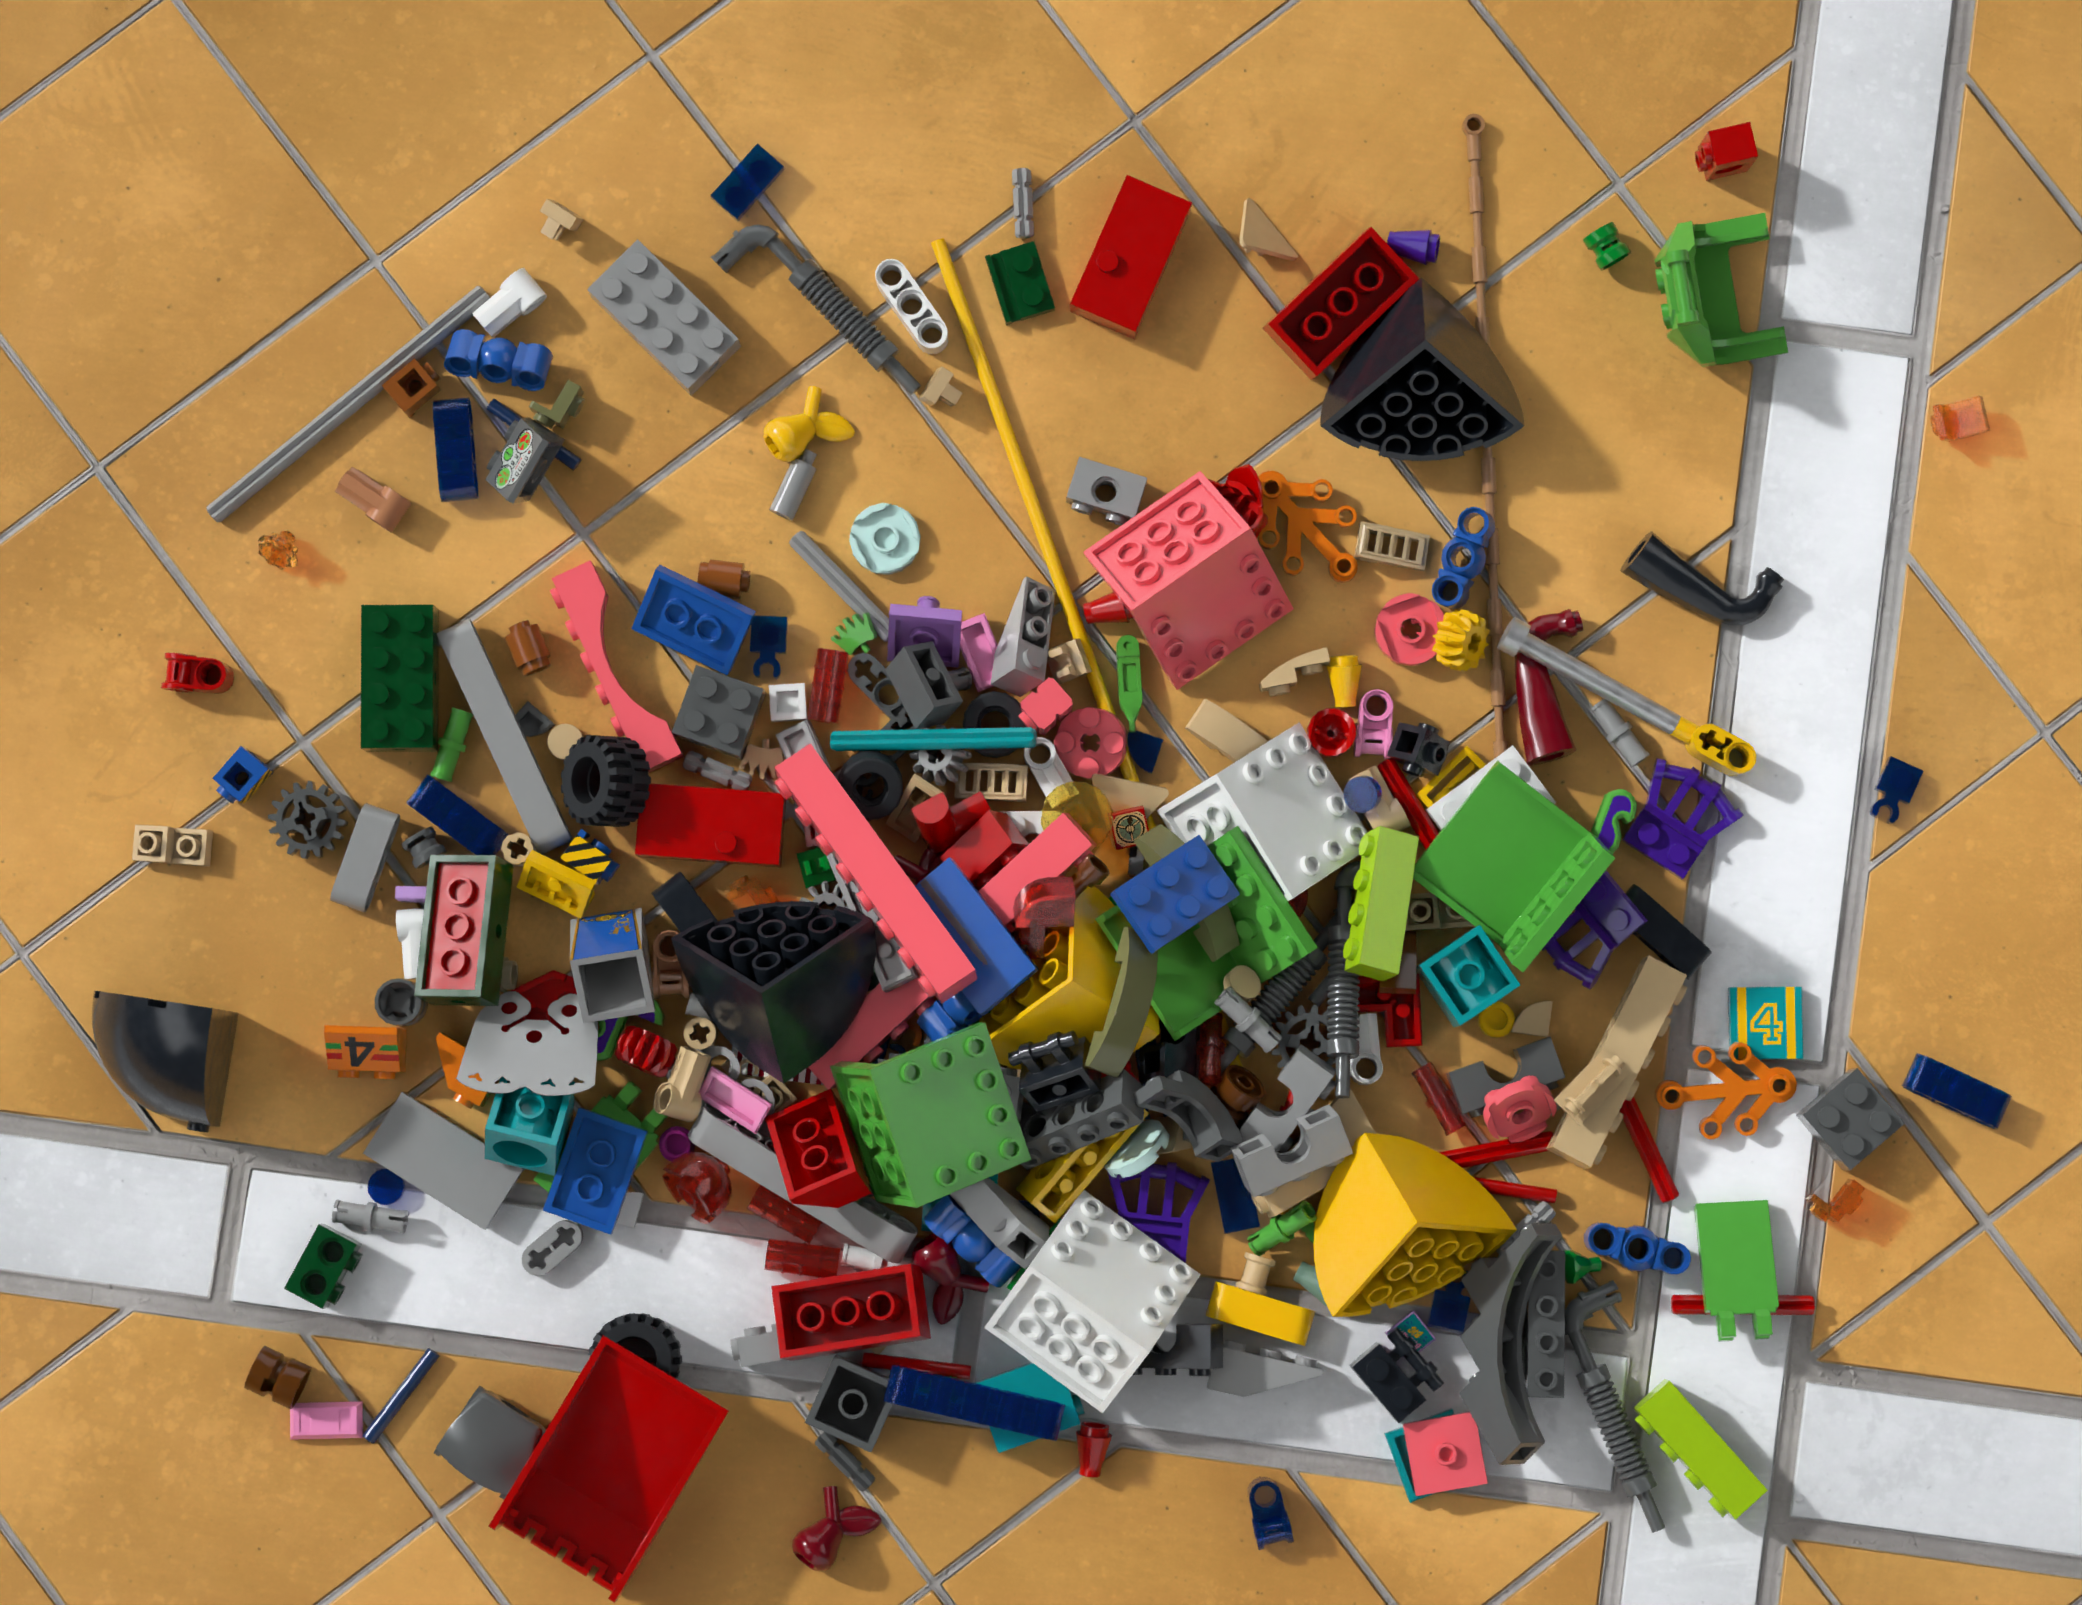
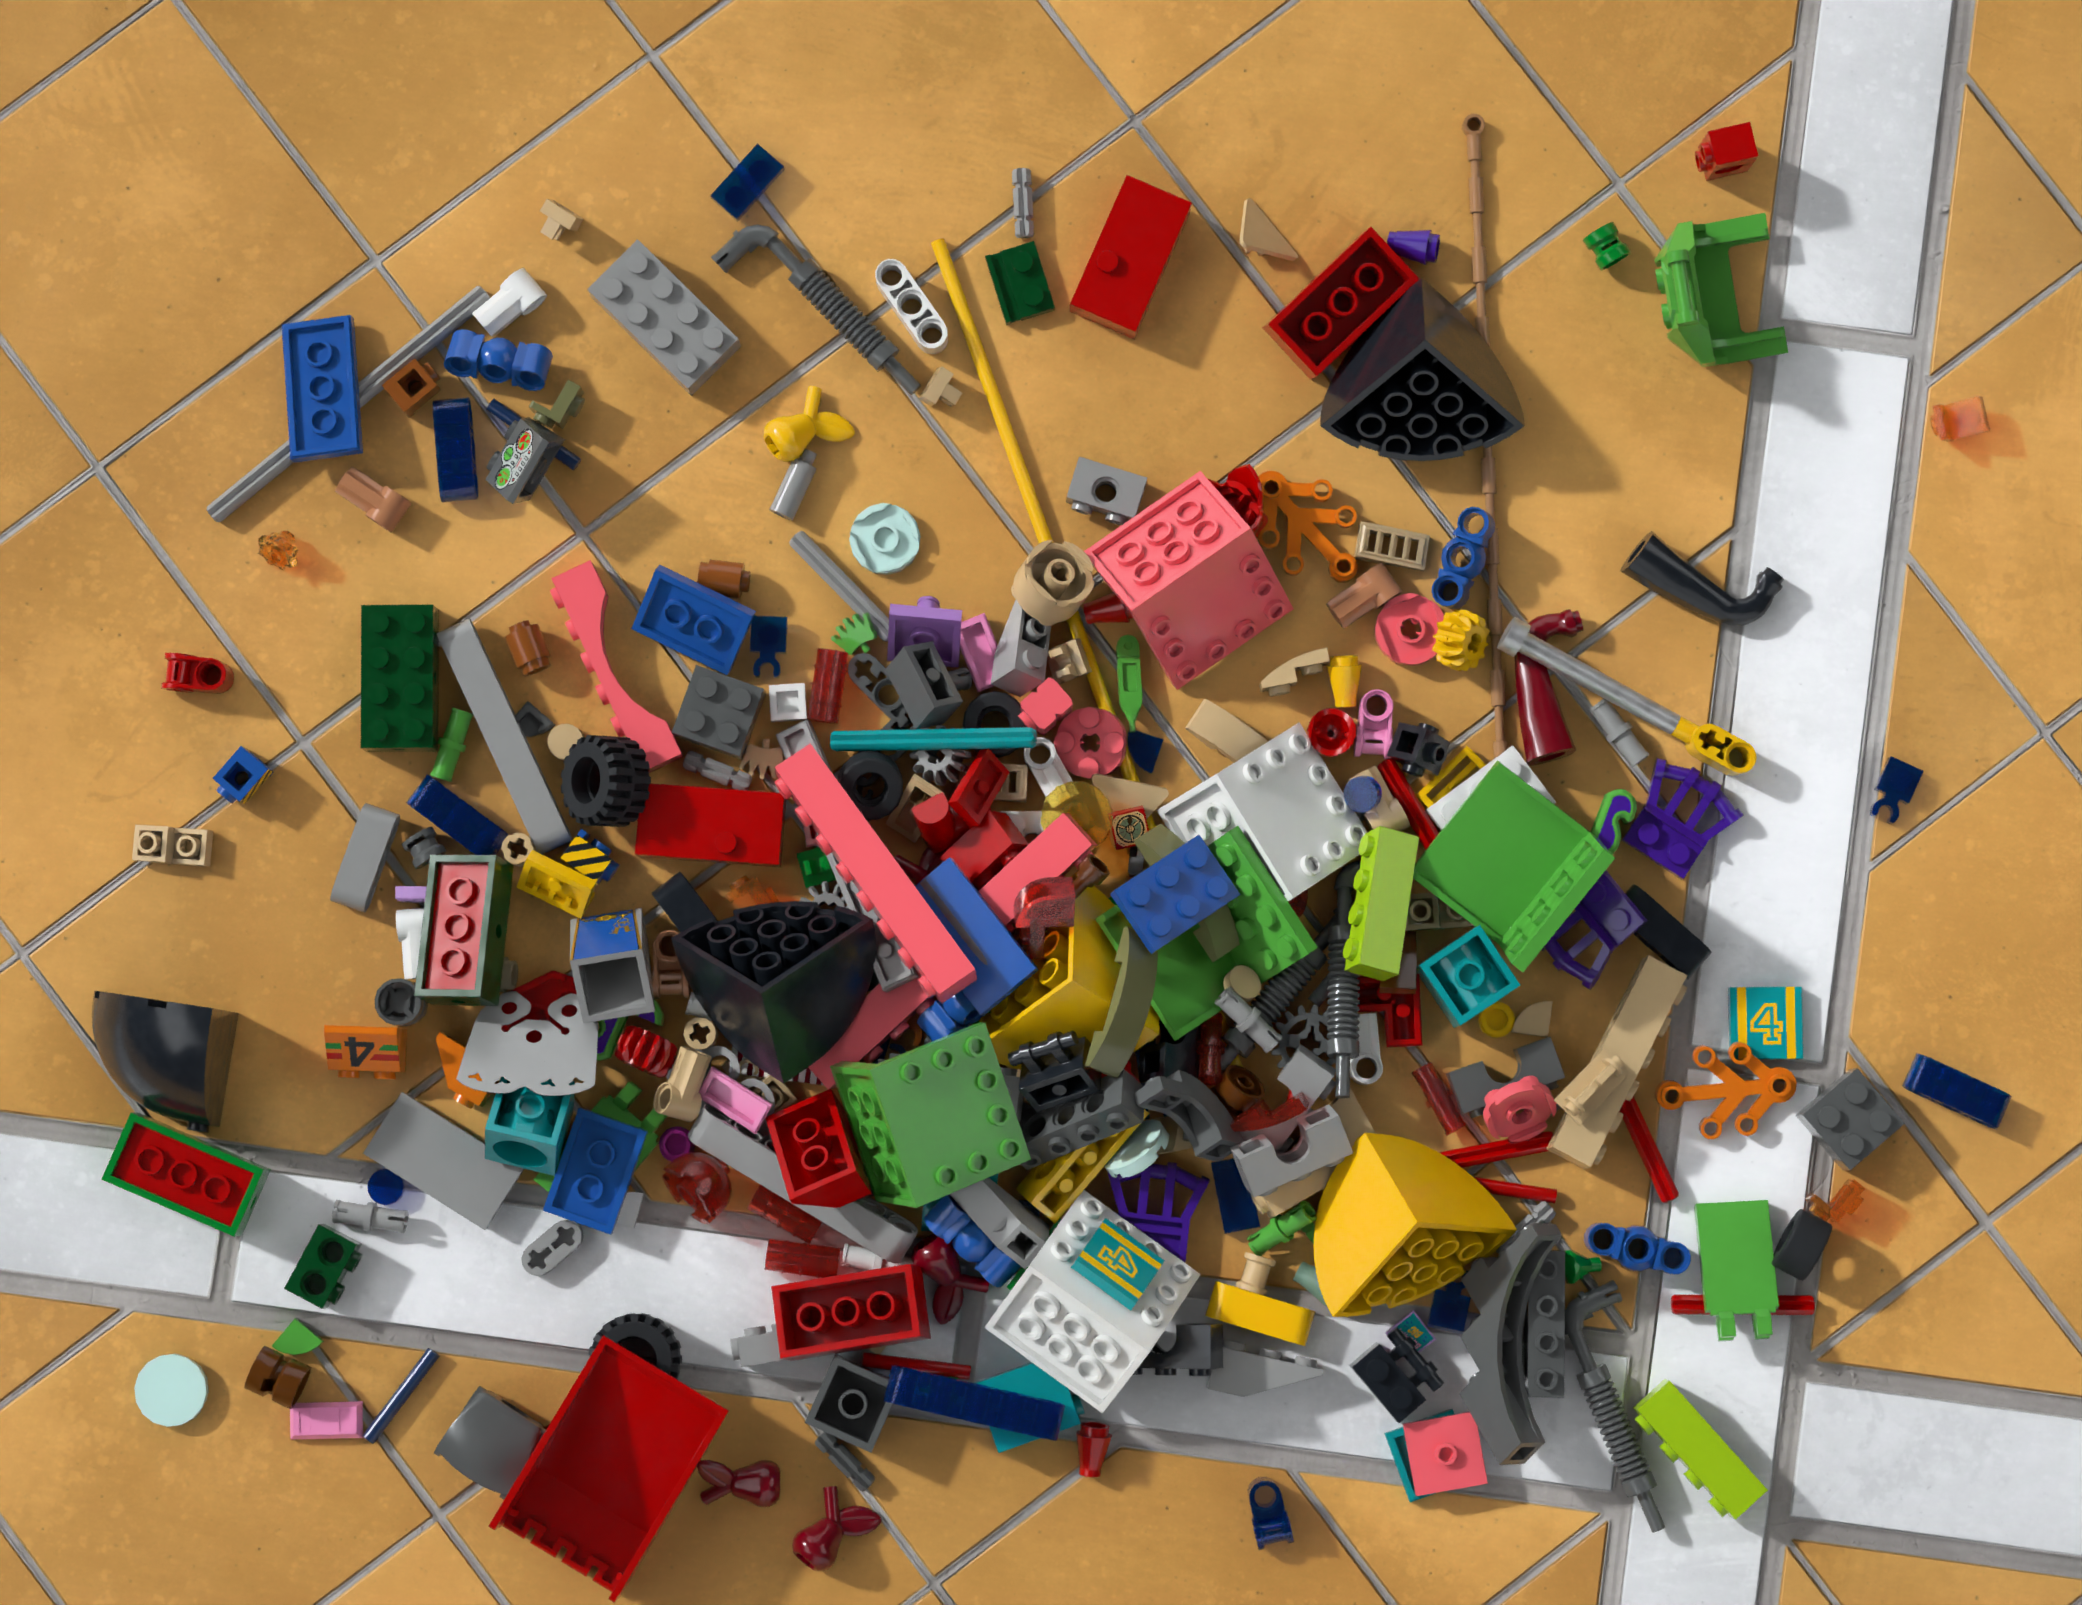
dark grey gear [268,781,348,859] -> none
none -> red brick [101,1112,271,1237]
none -> light aqua tile [134,1354,209,1427]
none -> bright green tile [272,1318,324,1355]
none -> blue tile [282,315,363,463]
none -> dark red piece [697,1460,780,1507]
none -> red plate [948,749,1010,827]
none -> tan brick [1011,540,1094,626]
none -> teal tile [1071,1218,1165,1311]
none -> clear red slope [1230,1092,1309,1132]
none -> nougat piece [1326,562,1402,629]
none -> black tyre [1772,1209,1832,1281]

